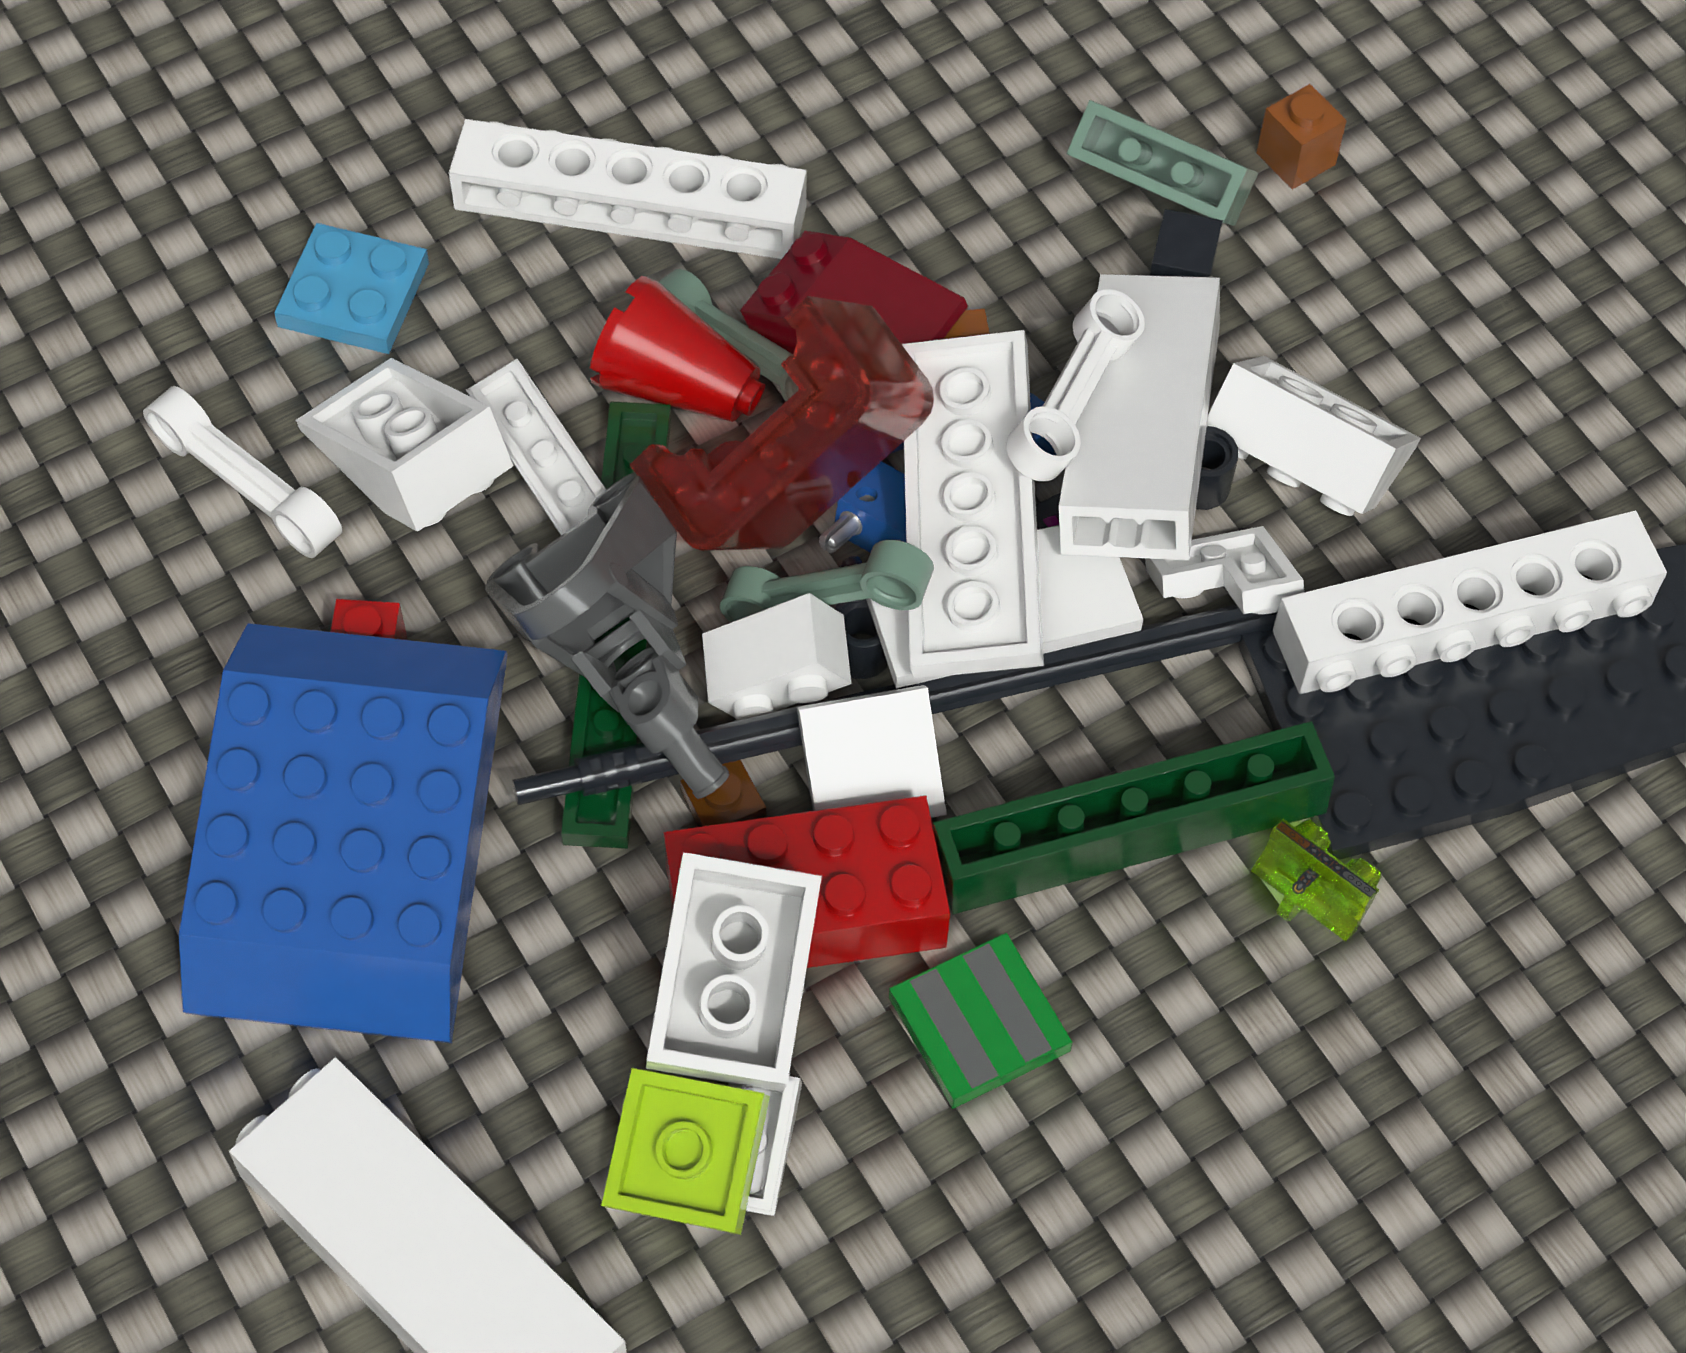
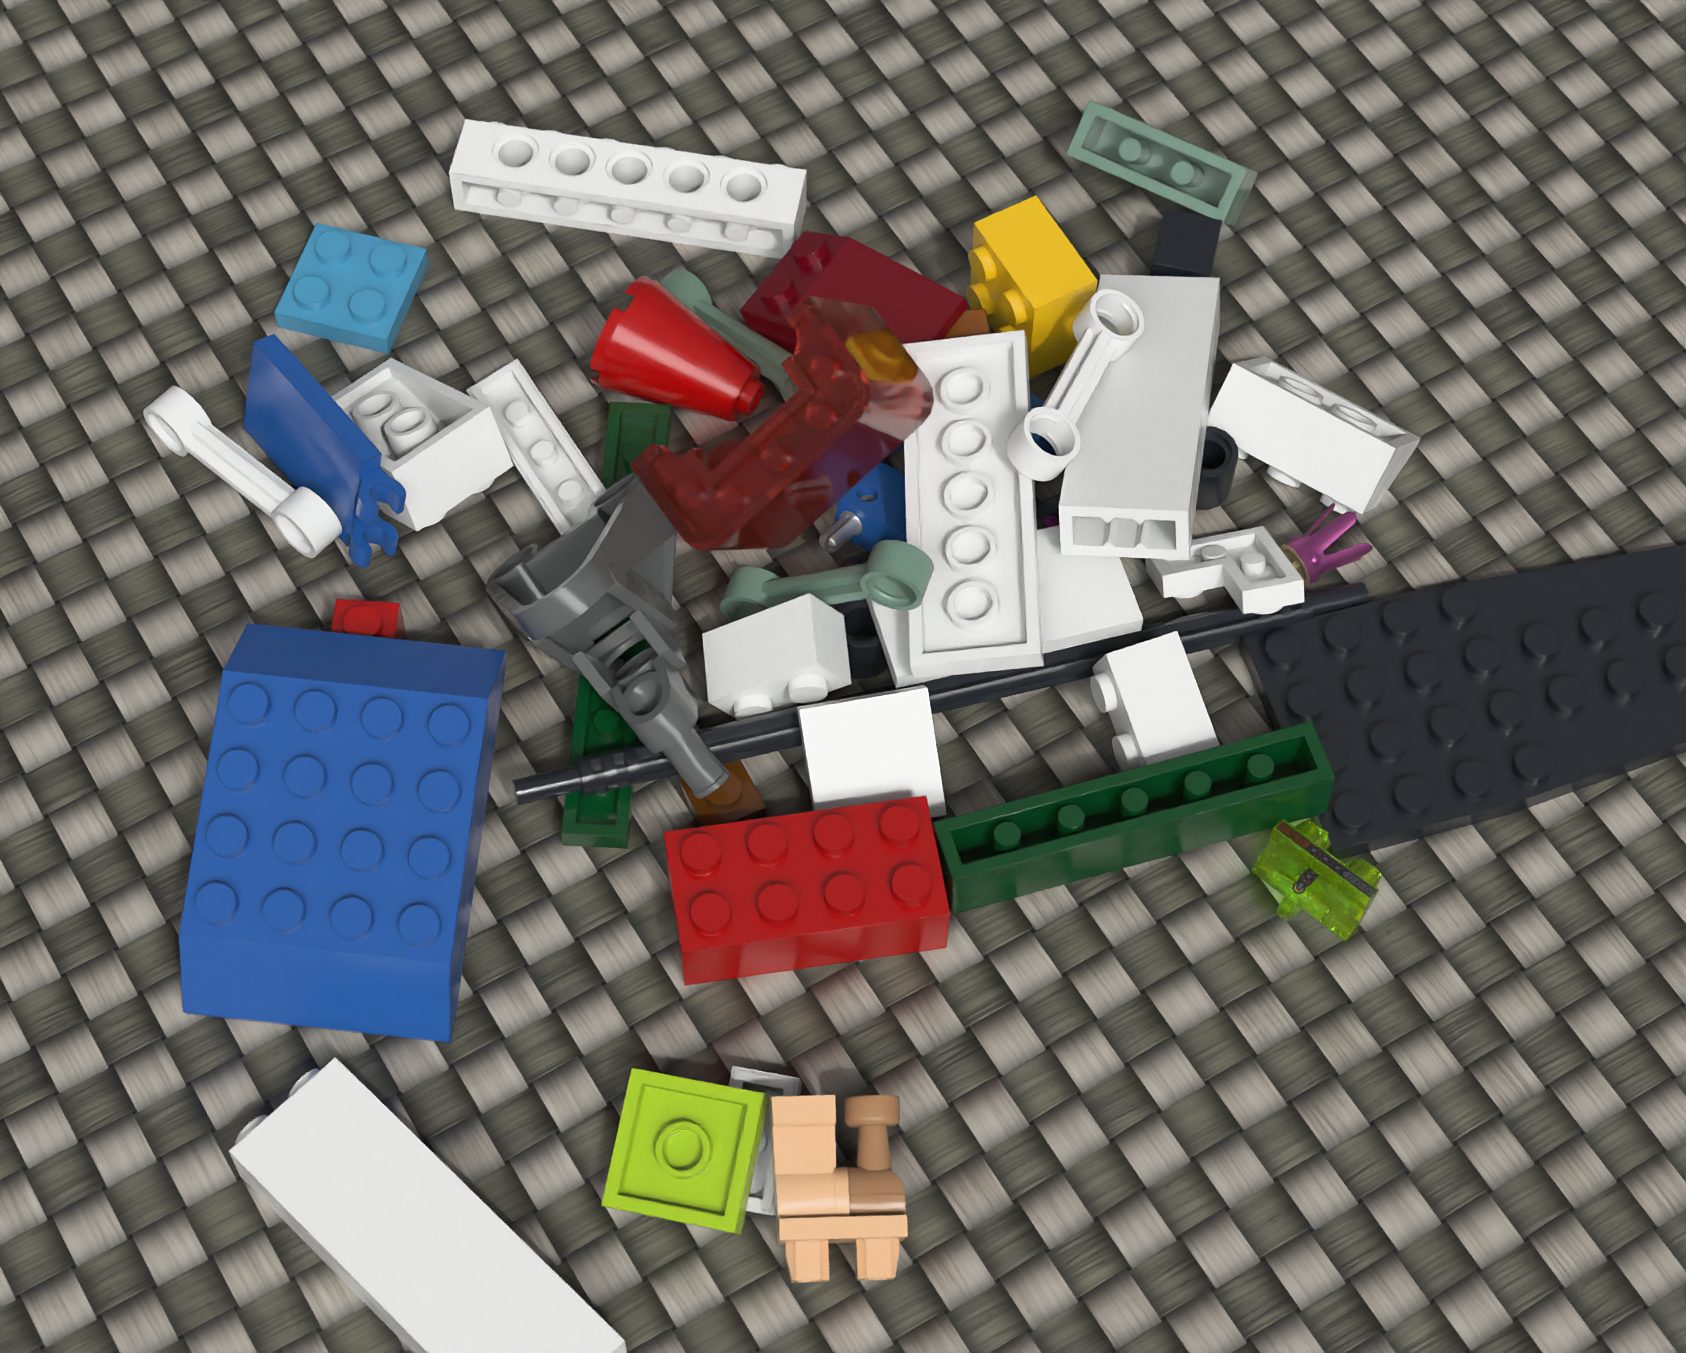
white brick [646,852,822,1092] -> none
green tile [888,932,1073,1109] -> none
dark orange brick [1256,84,1347,190] -> none
white brick [1273,511,1667,694] -> none
none -> blue tile [243,334,406,568]
none -> light nougat hips [769,1095,908,1283]
none -> yellow piece [966,196,1098,379]
none -> white brick [1090,631,1220,771]
none -> flat silver piece [1280,502,1373,587]

